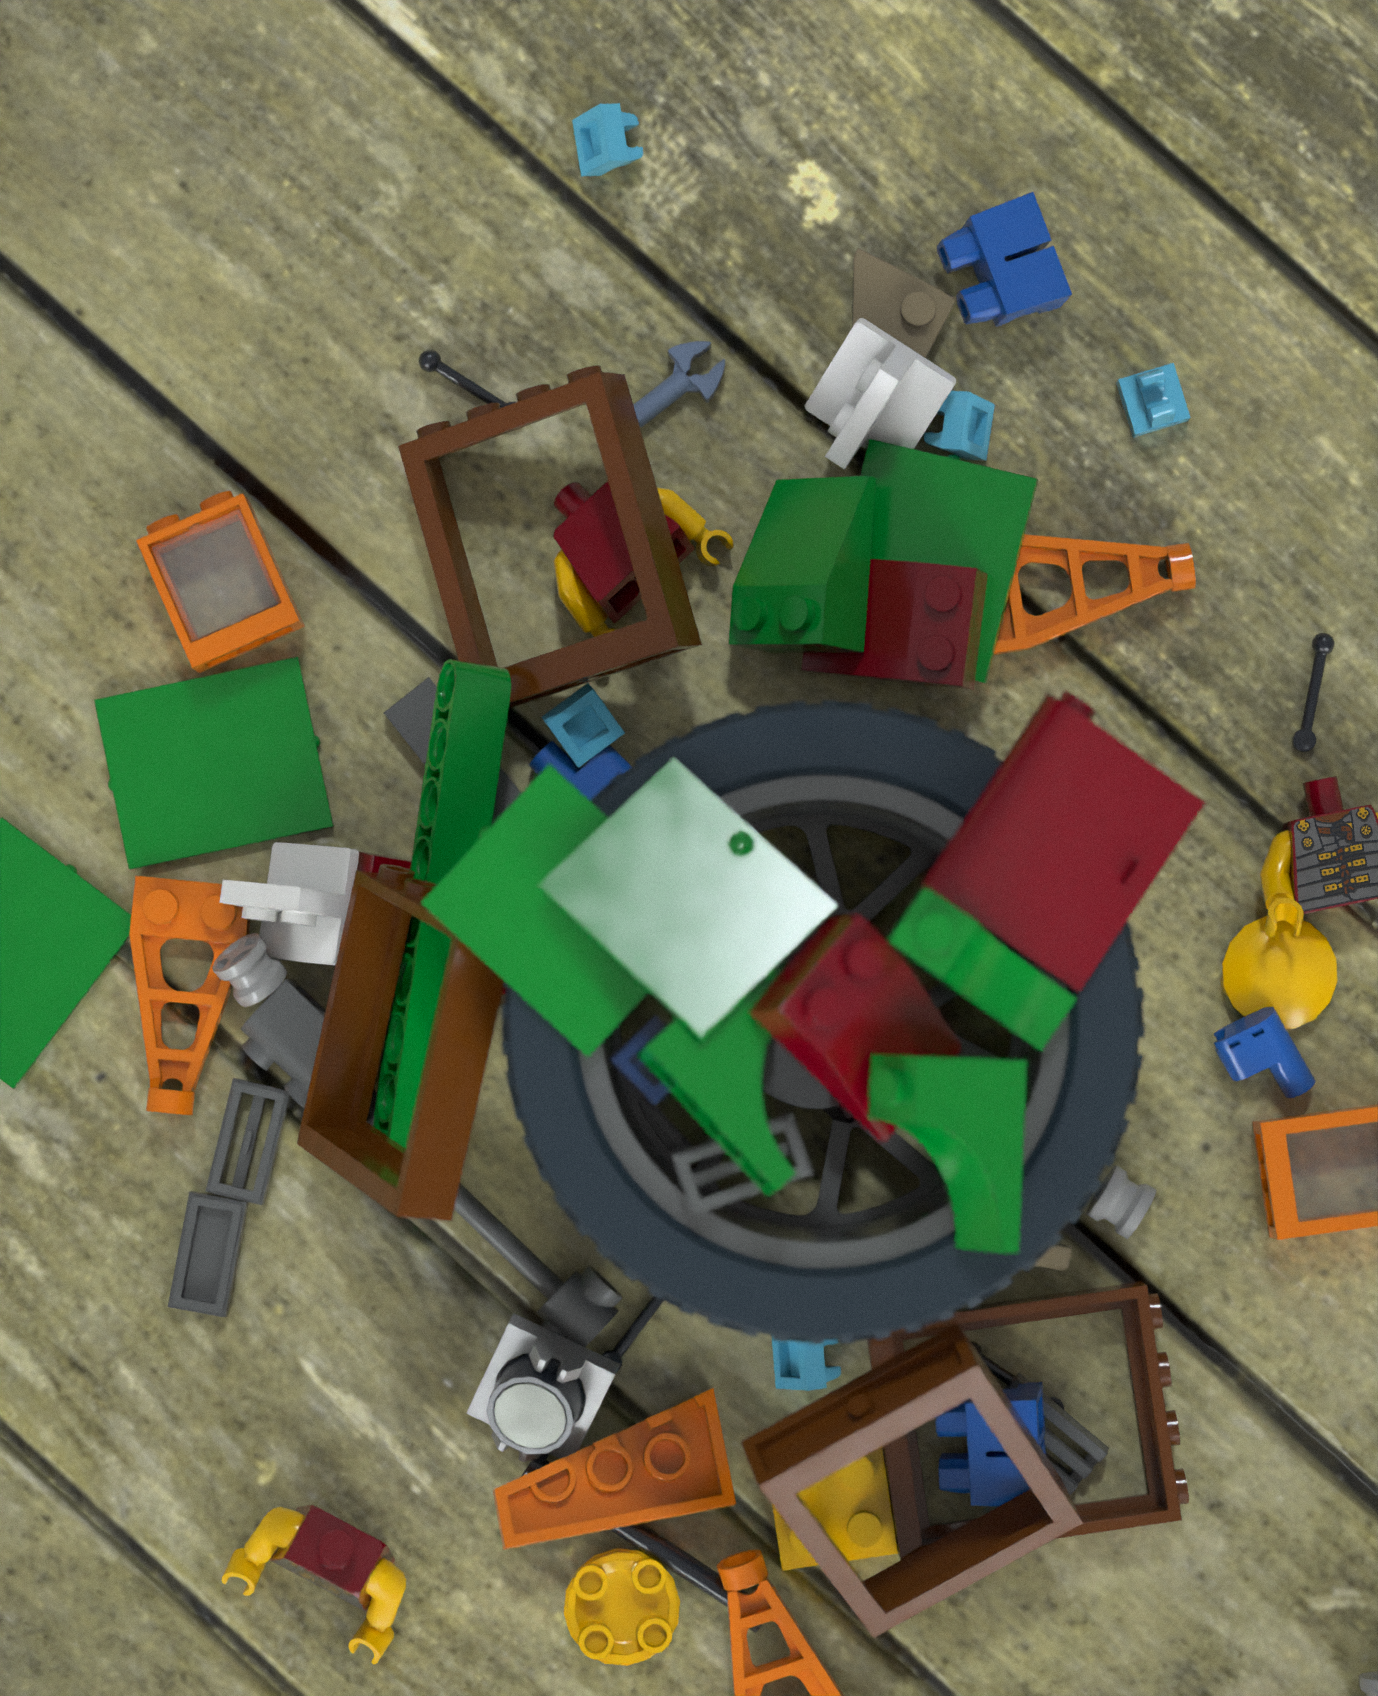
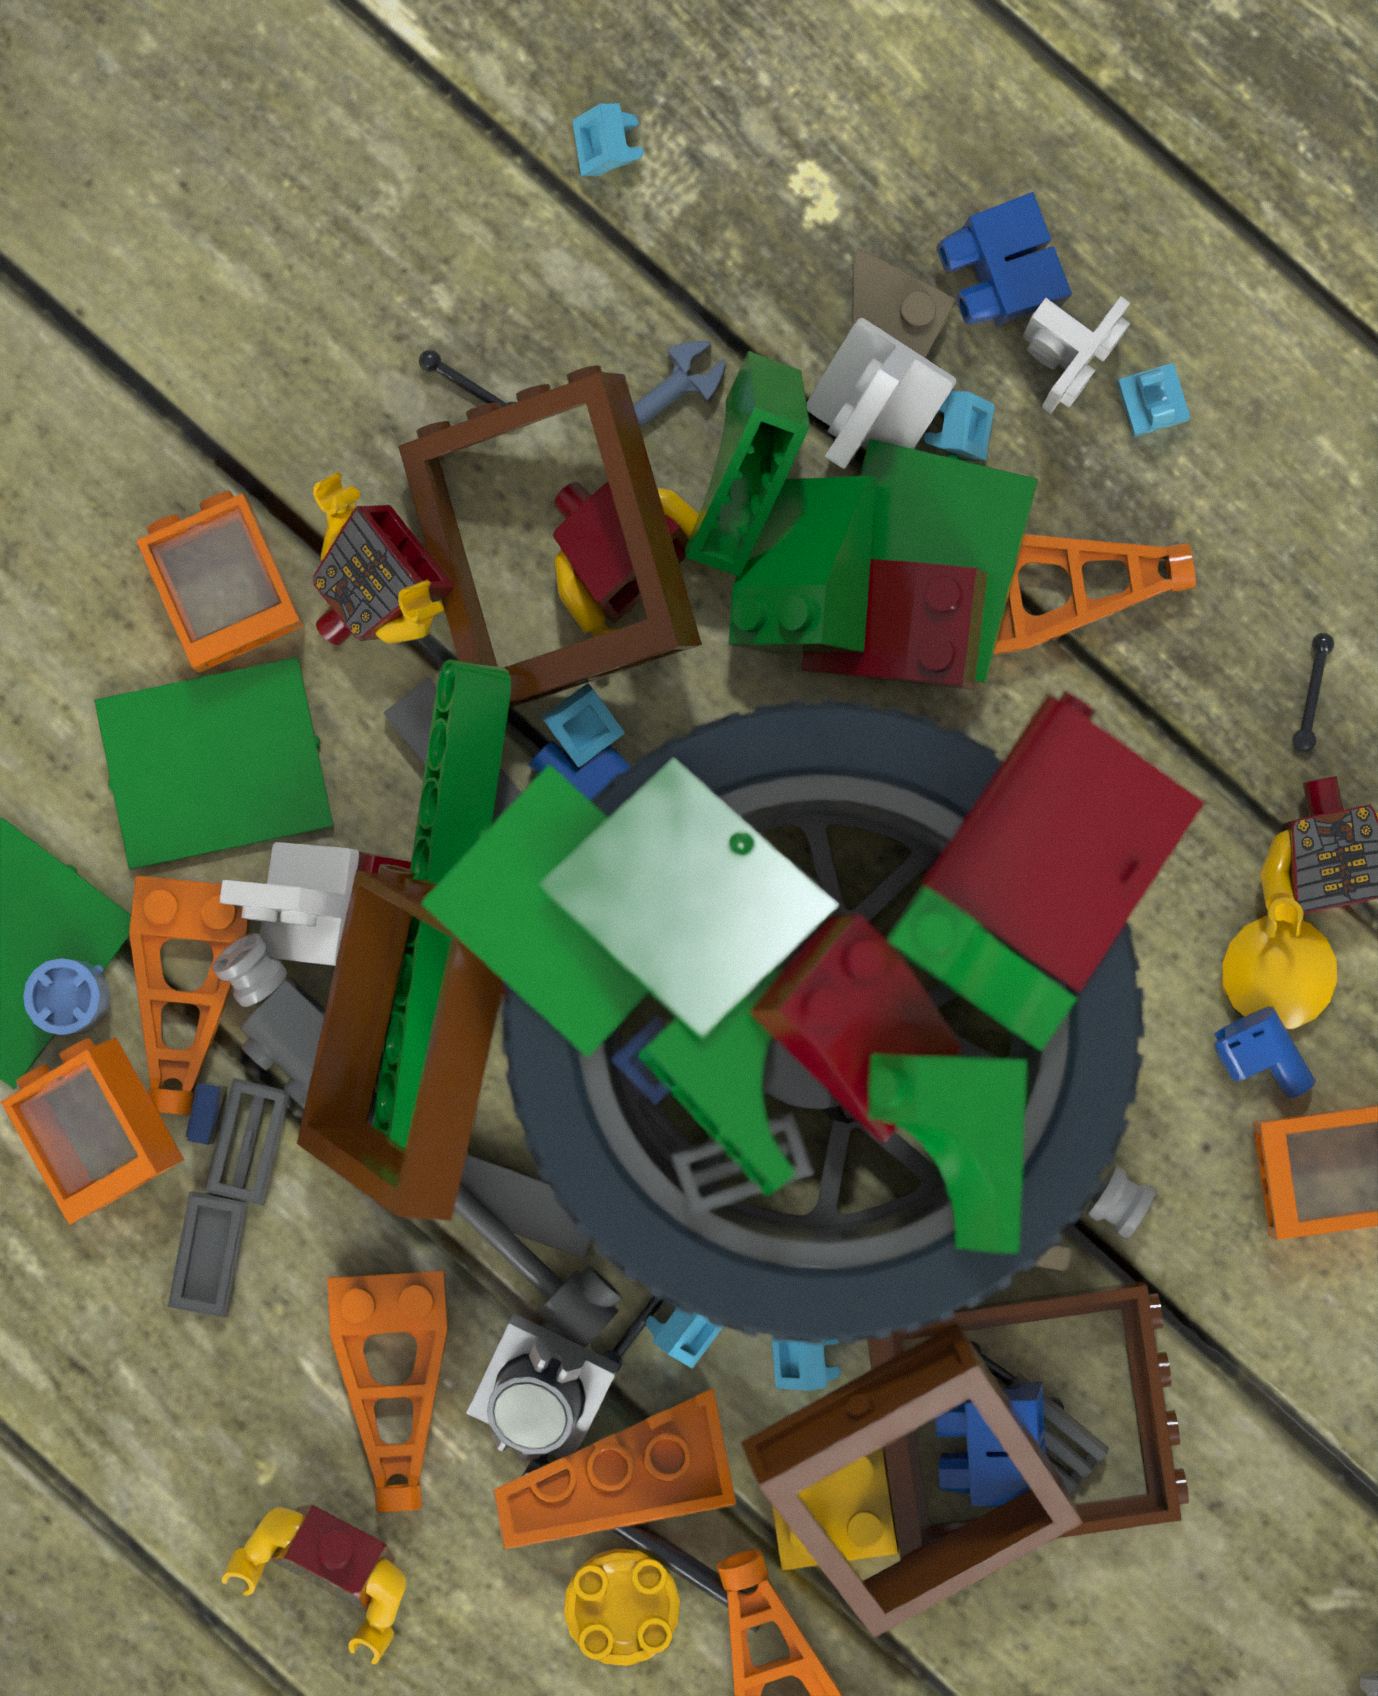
none -> window [1,1037,185,1225]
none -> medium blue piece [23,958,111,1035]
none -> dark blue tile [185,1082,227,1145]
none -> torso [313,471,454,646]
none -> orange plate [327,1270,449,1512]
none -> dark grey tile [454,1153,591,1259]
none -> medium azure tile [646,1306,723,1368]
none -> green arch [685,351,810,577]
none -> white bracket [1022,296,1130,414]

